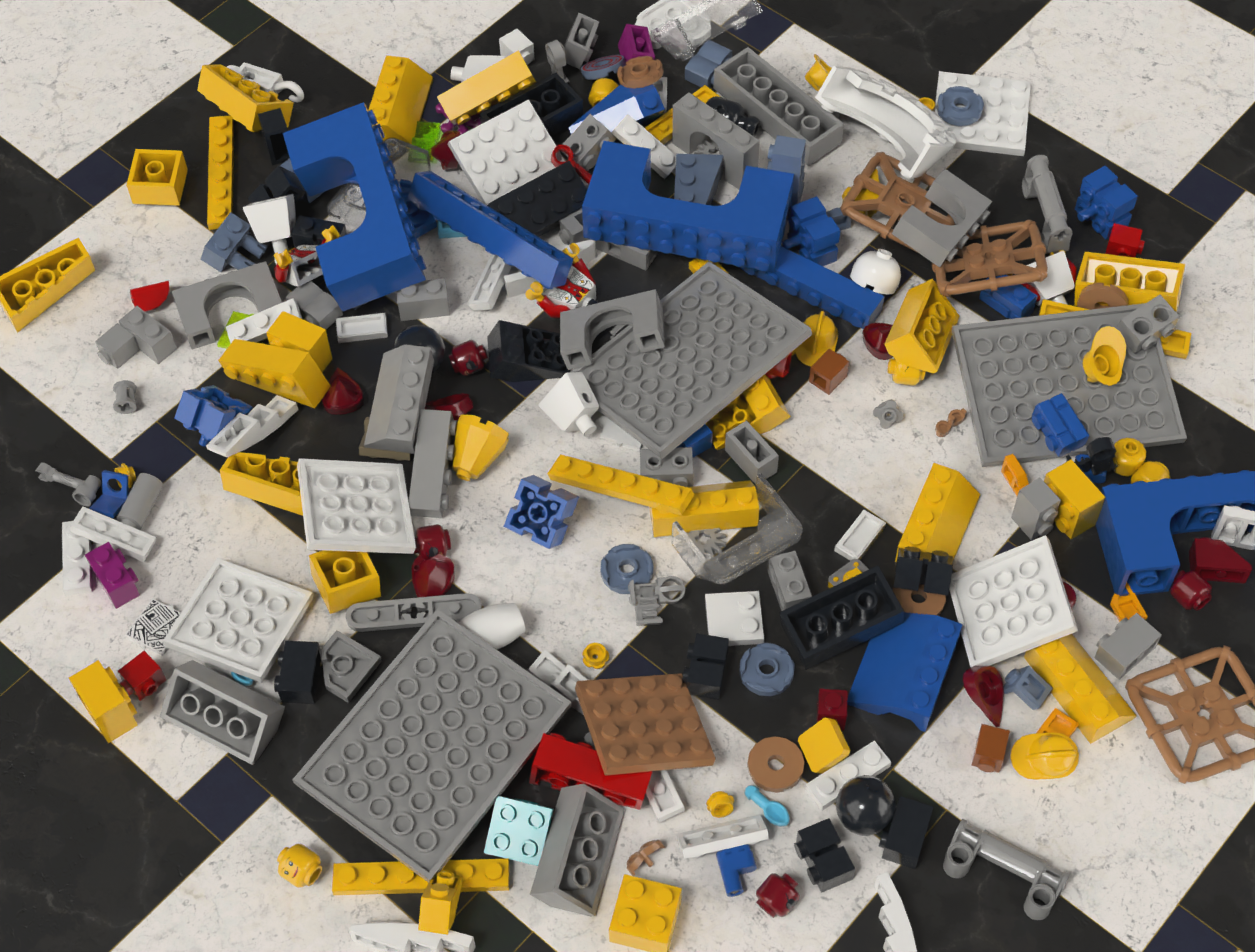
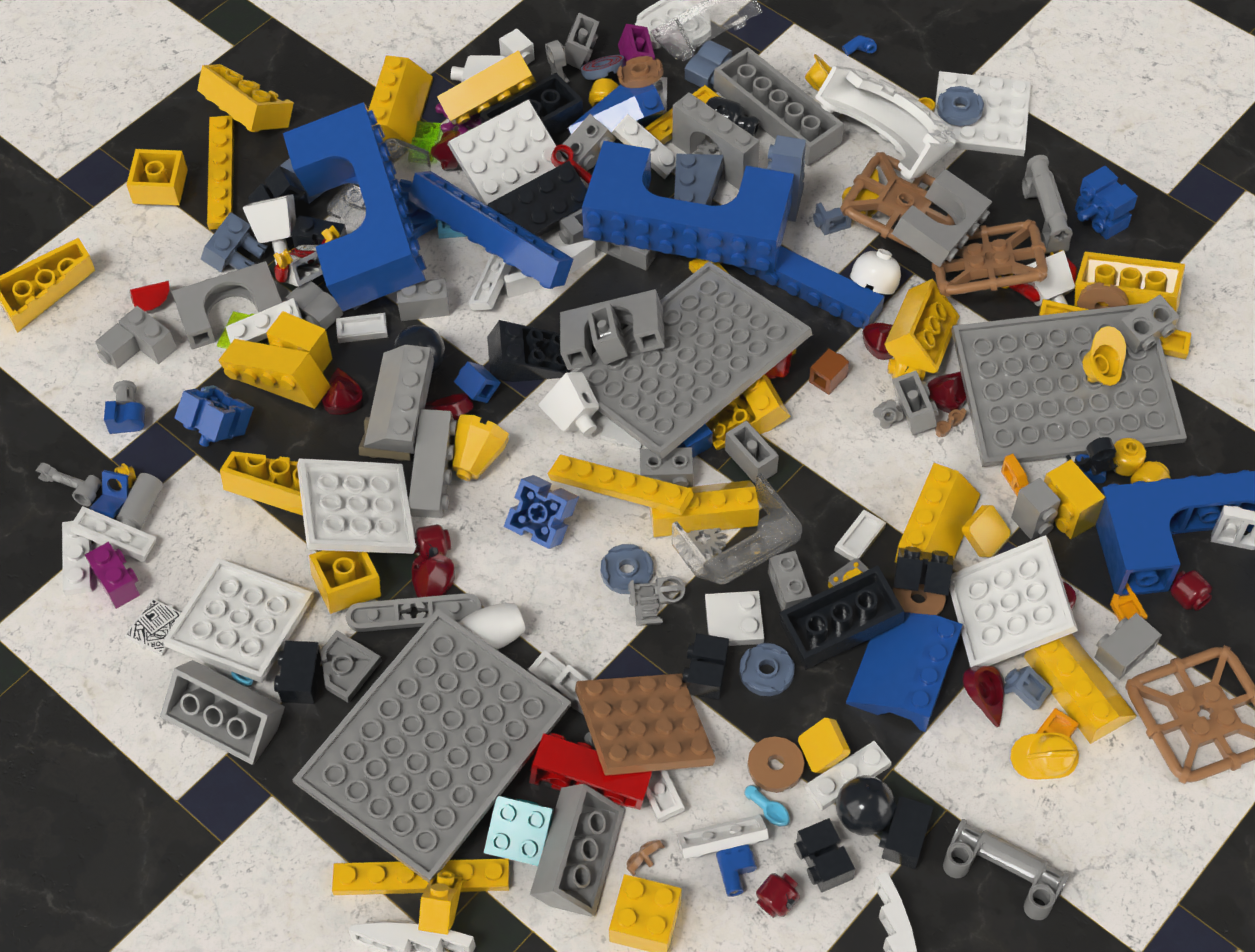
yellow brick [69,660,138,743] -> none
red brick [118,650,166,701] -> none
white slope [206,395,298,457] -> none
white piece [227,62,304,103] -> none
black piece [258,108,290,166] -> none
yellow head [277,844,322,888] -> none
dark red head [449,340,488,376] -> none
torso [525,243,599,318] -> none
yellow plate [582,643,609,669] -> none
yellow plate [706,791,734,818] -> none
blue brick [782,196,841,266] -> none
yellow piece [795,311,838,367] -> none
dark red brick [816,689,848,731] -> none
dark orange brick [971,724,1010,773] -> none
blue brick [979,274,1037,319] -> none
blue brick [1032,393,1090,457] -> none
red brick [1105,223,1145,258] -> none
dark red slope [1189,537,1252,583] -> none
none -> blue leg [104,401,145,434]
none -> blue brick [454,361,501,403]
none -> light grey brick [587,302,628,365]
none -> blue arm [842,35,877,56]
none -> light grey brick [892,371,939,435]
none -> dark red piece [927,371,967,413]
none -> yellow piece [962,505,1010,557]

